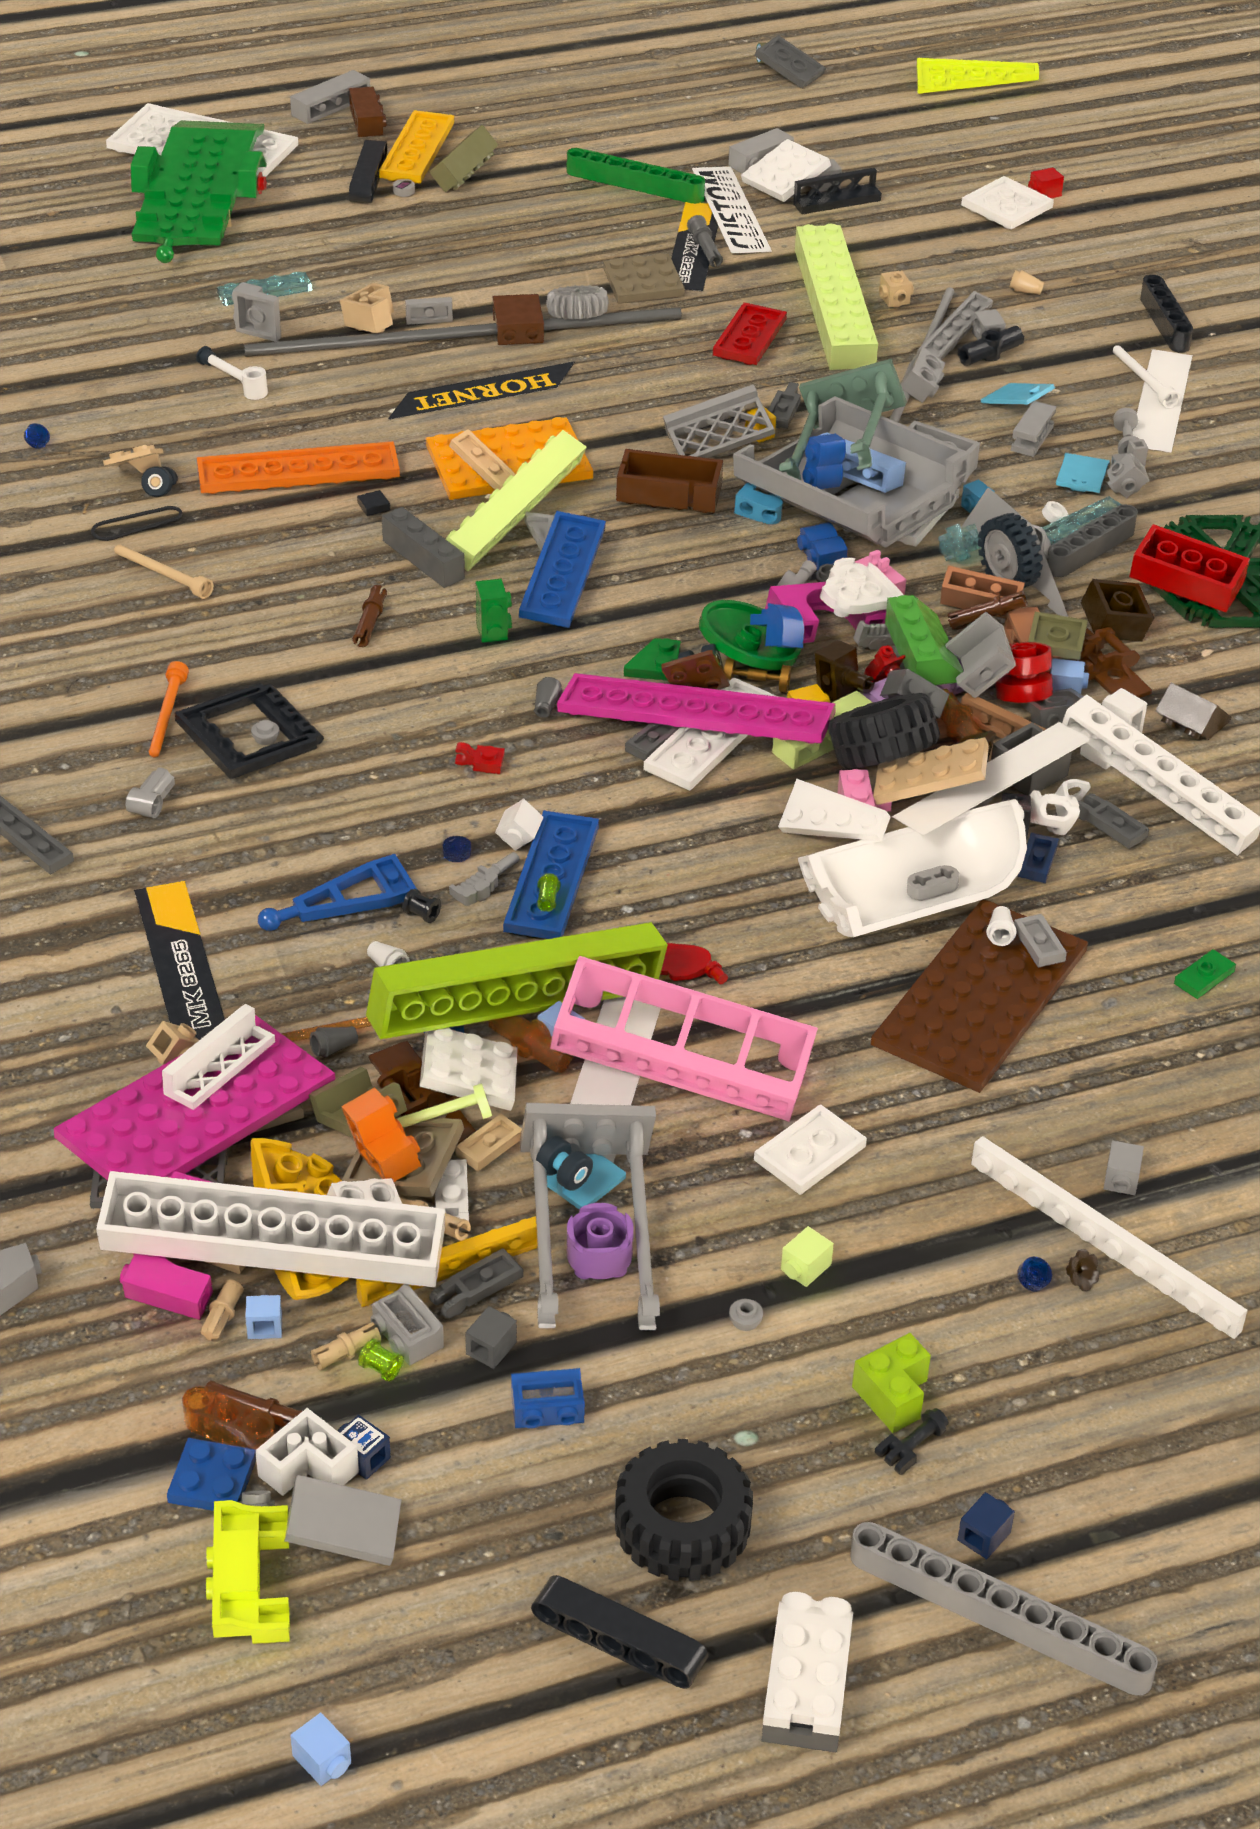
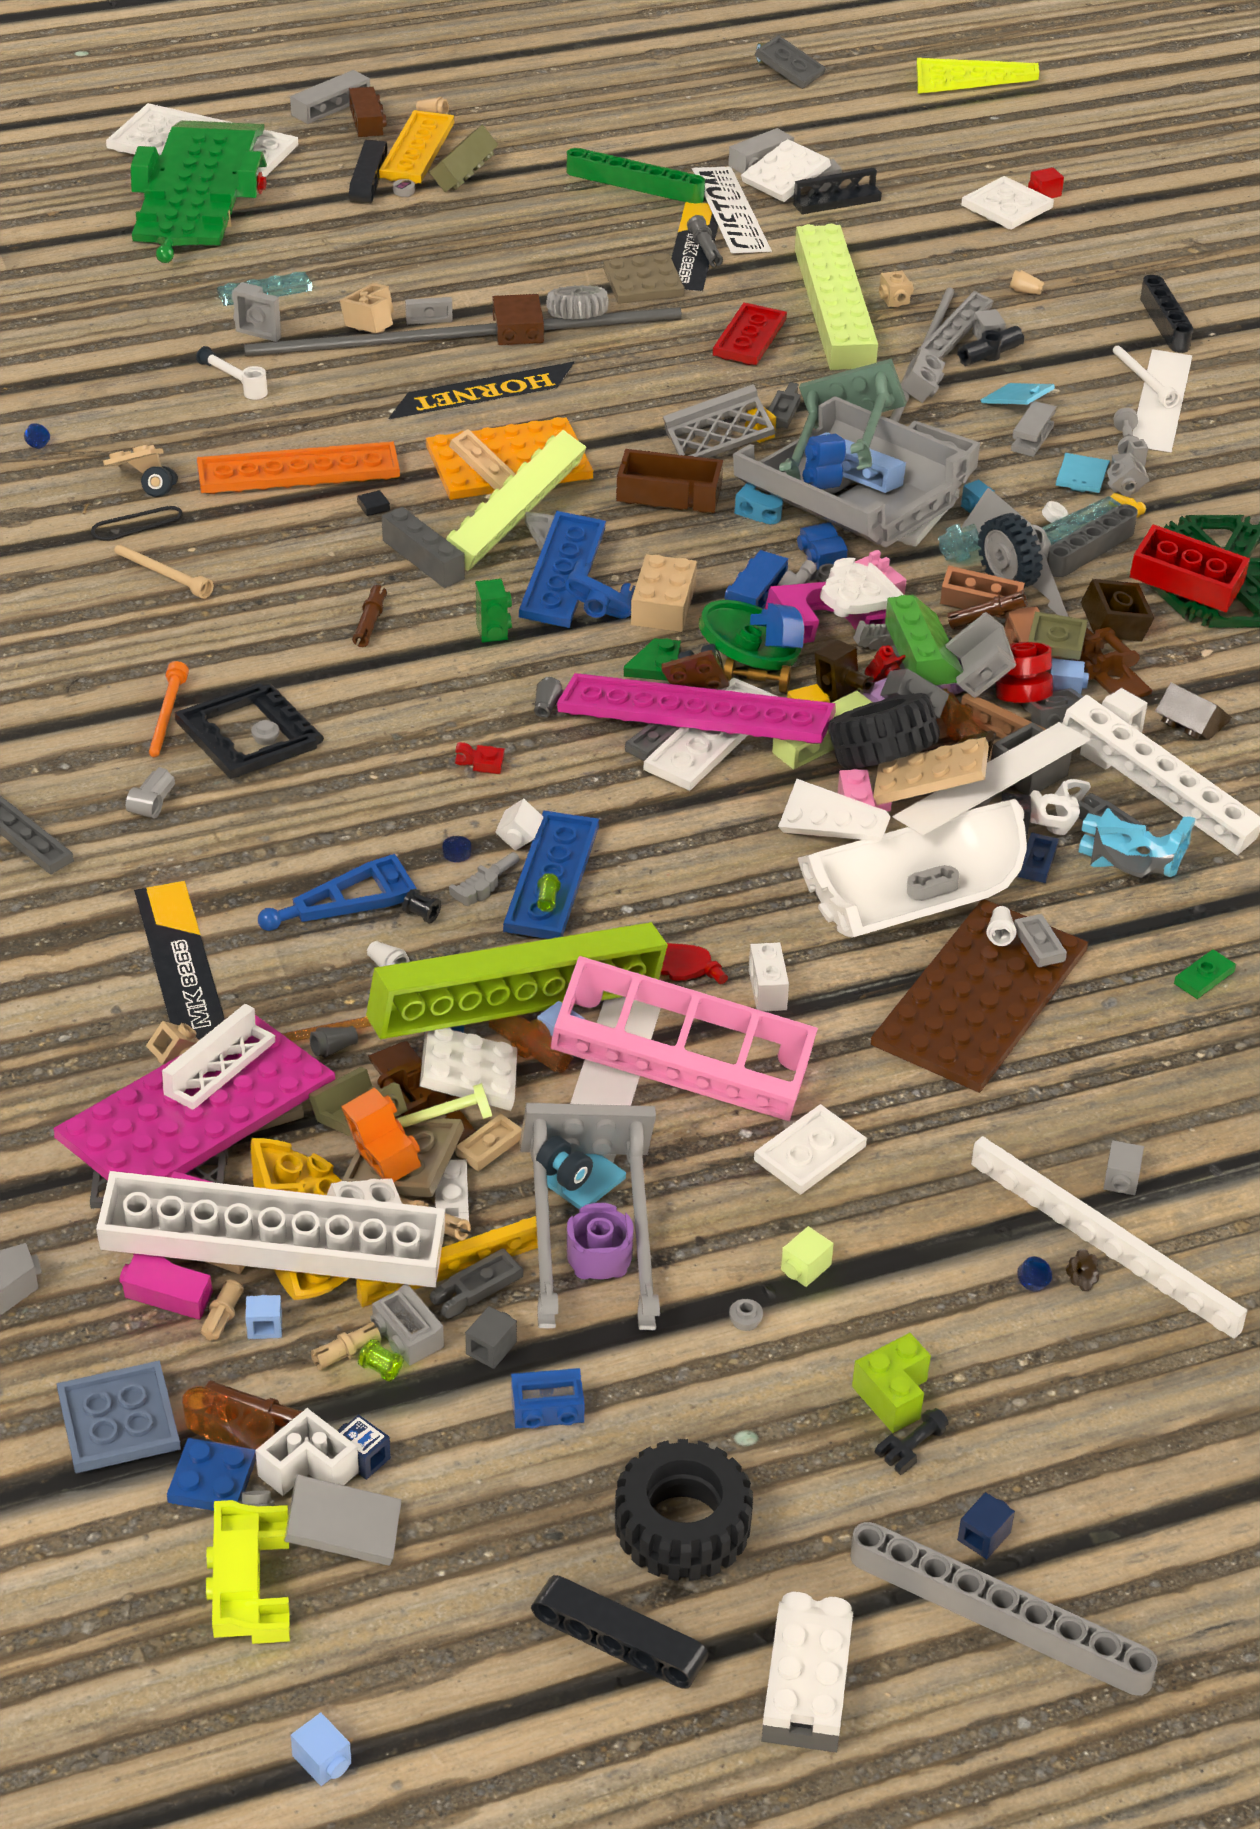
none -> sand blue plate [56,1360,181,1473]
none -> tan cone [416,97,449,114]
none -> blue connector [565,559,636,619]
none -> tan brick [631,554,697,632]
none -> blue brick [725,550,788,609]
none -> white brick [749,942,789,1011]
none -> medium azure hips [1078,808,1196,878]
none -> yellow arm [1110,493,1146,518]

